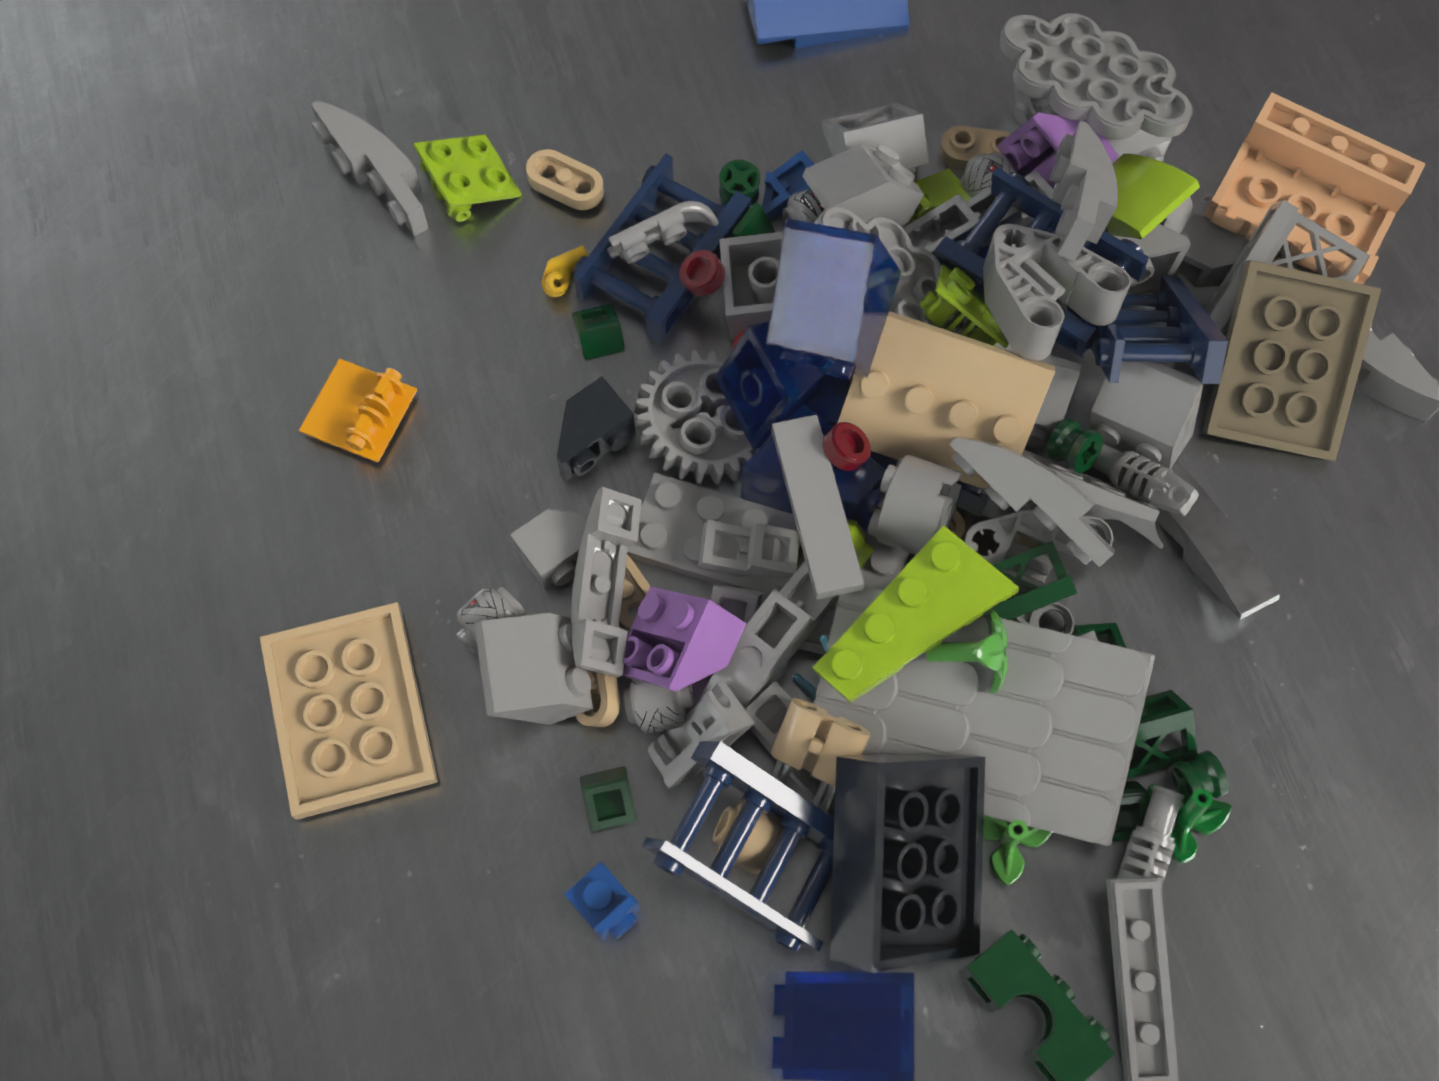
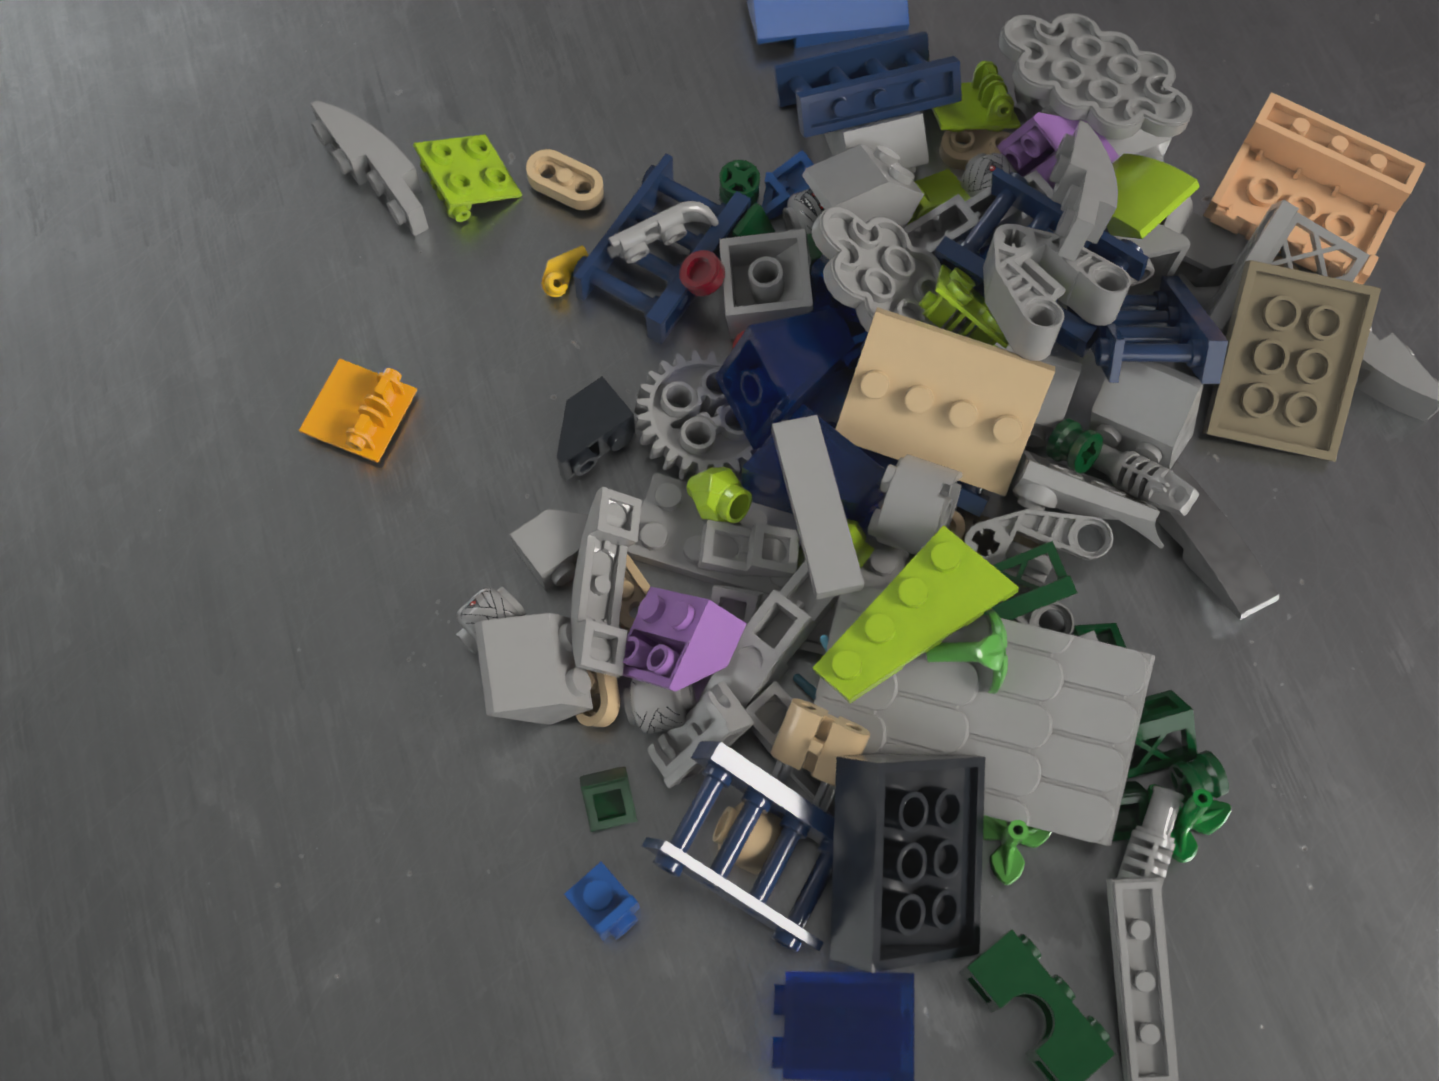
tan plate [260,602,438,820] -> none
dark green slope [572,304,625,359] -> none
clear blue slope [767,218,902,380] -> none
dark red tile [822,422,871,471] -> none
light grey slope [949,437,1115,567] -> none
none -> lime rock [686,467,752,523]
none -> dark blue fence [773,31,962,138]
none -> lime hinge [932,61,1021,132]

